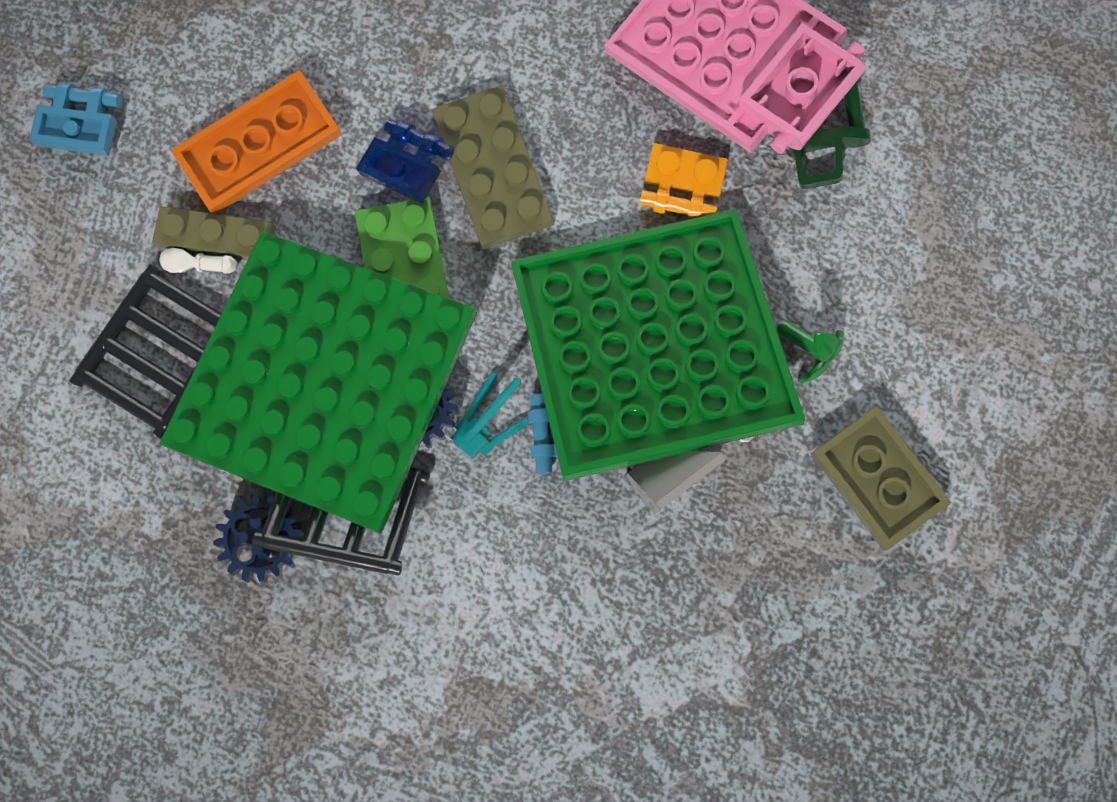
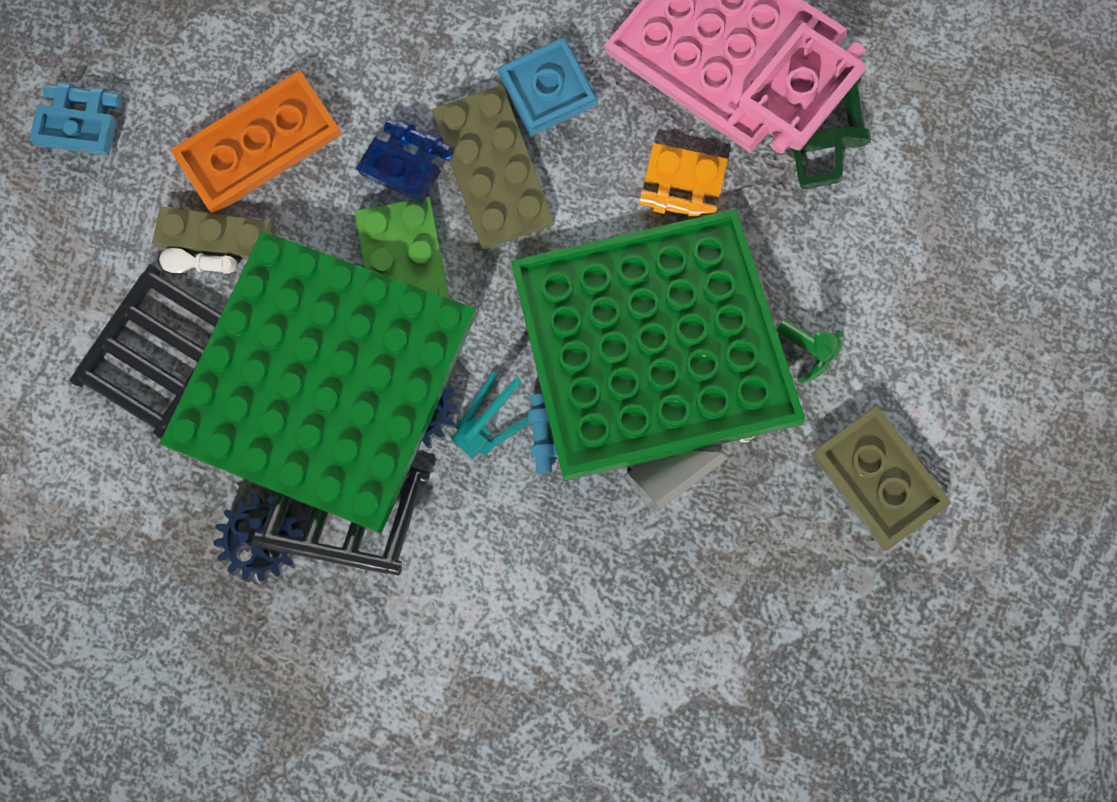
none -> dark azure plate [497,37,598,137]

